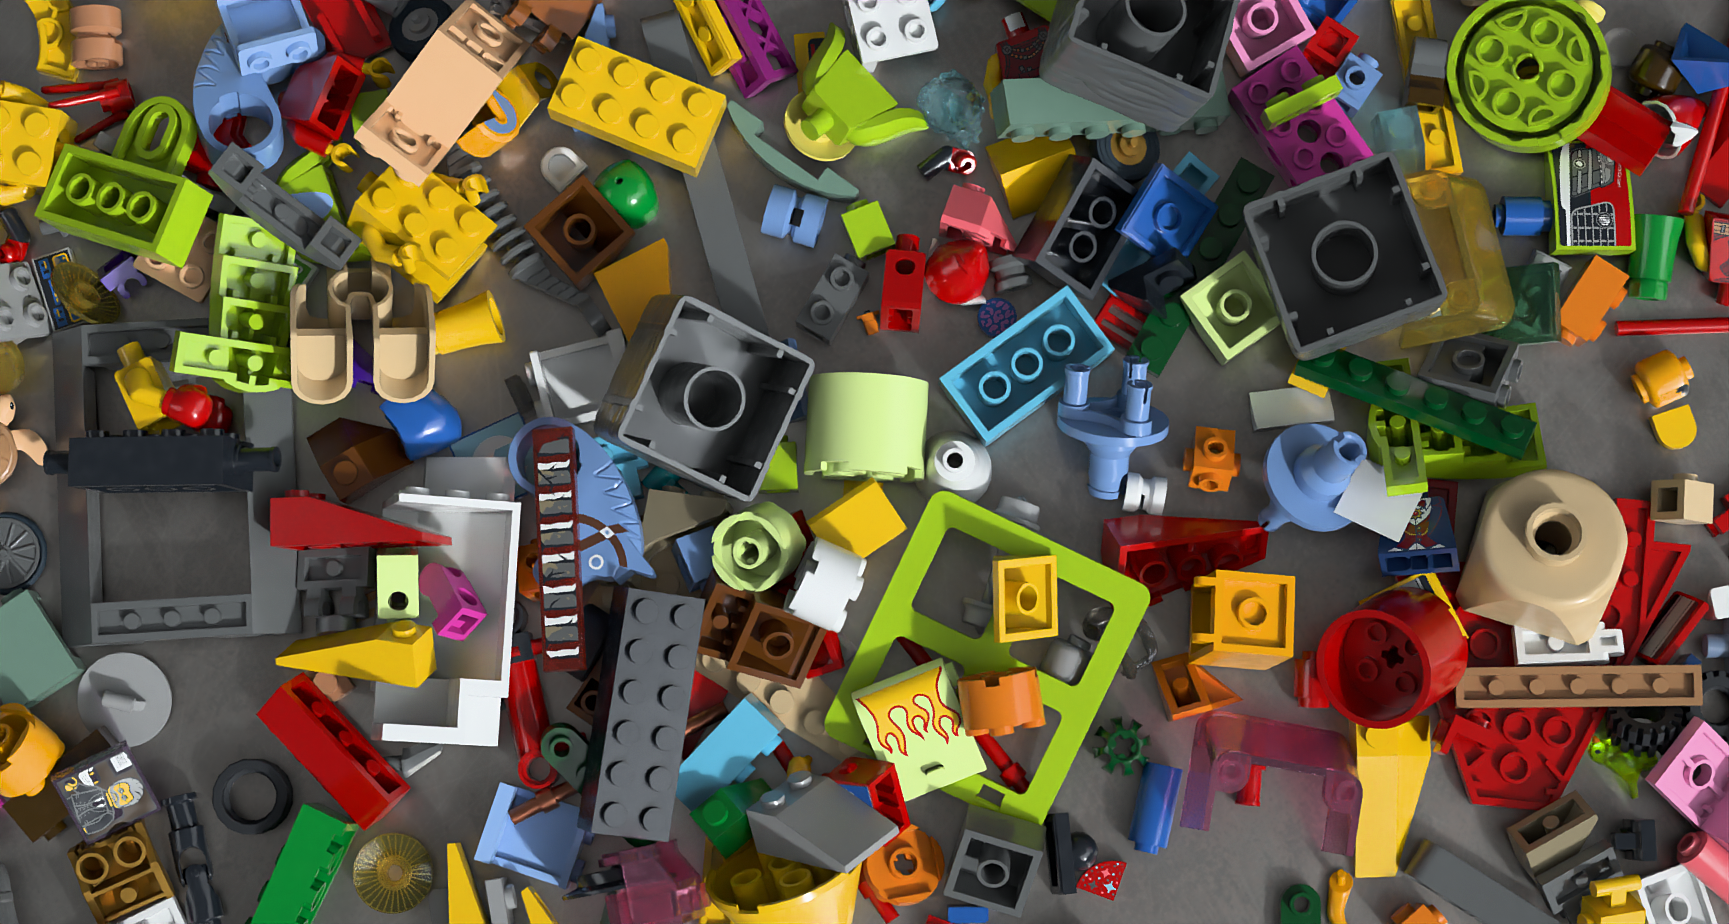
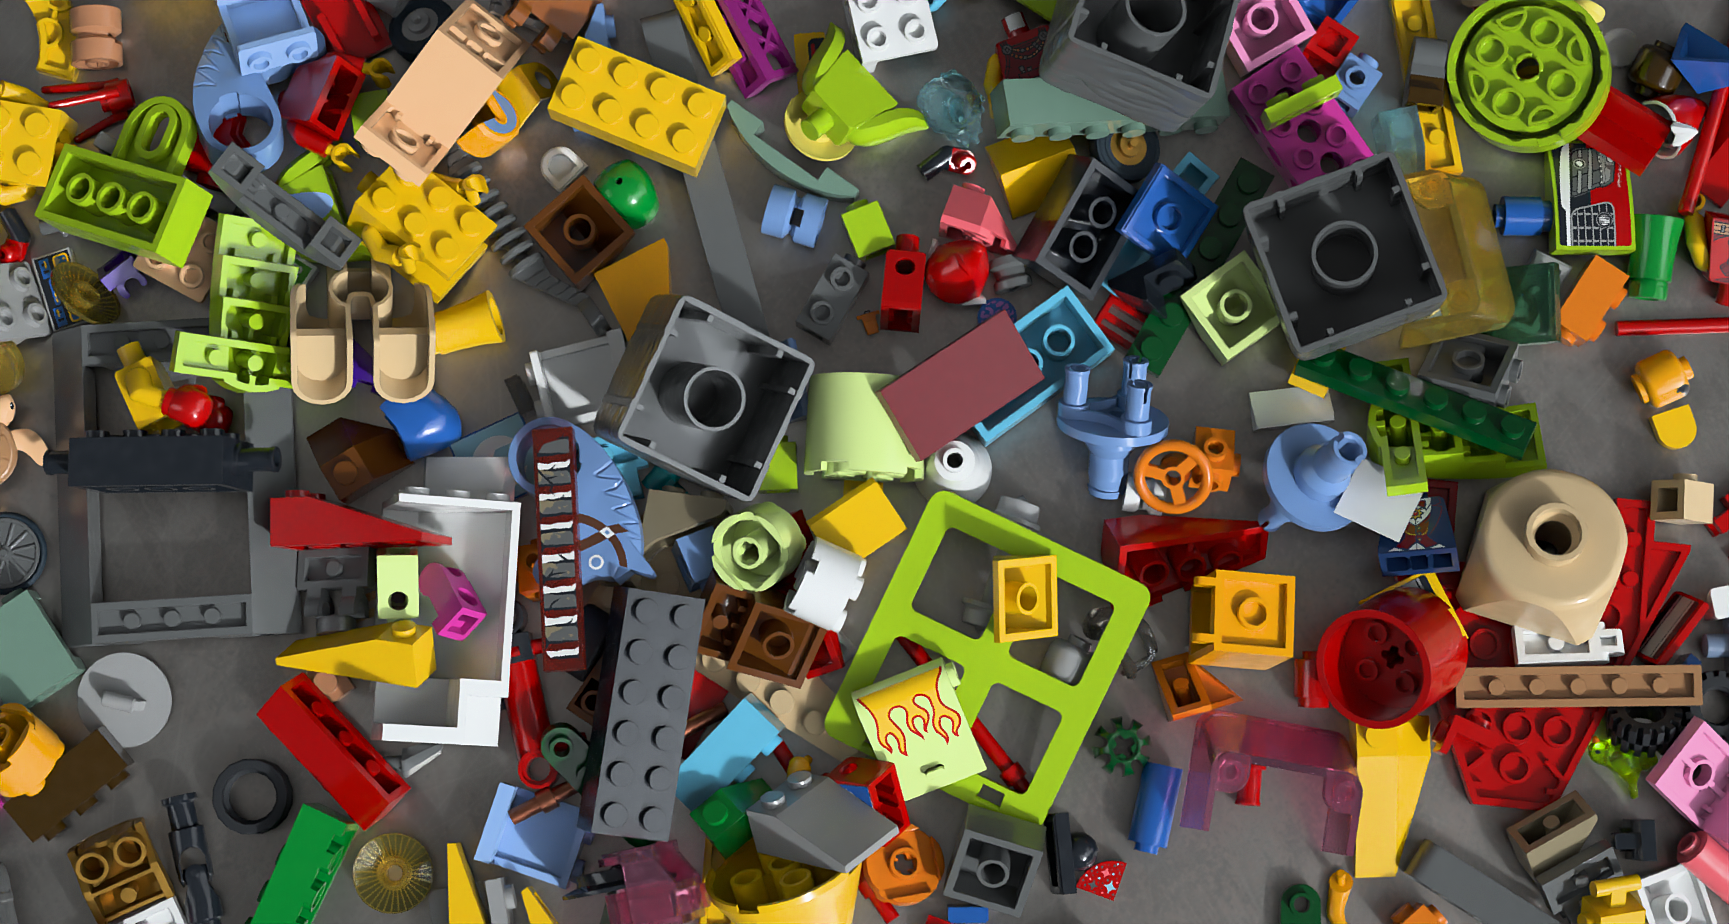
tile [51,740,162,846] -> none
orange brick [957,666,1046,737] -> none
none -> dark red tile [875,309,1045,462]
none -> orange piece [1133,439,1214,514]

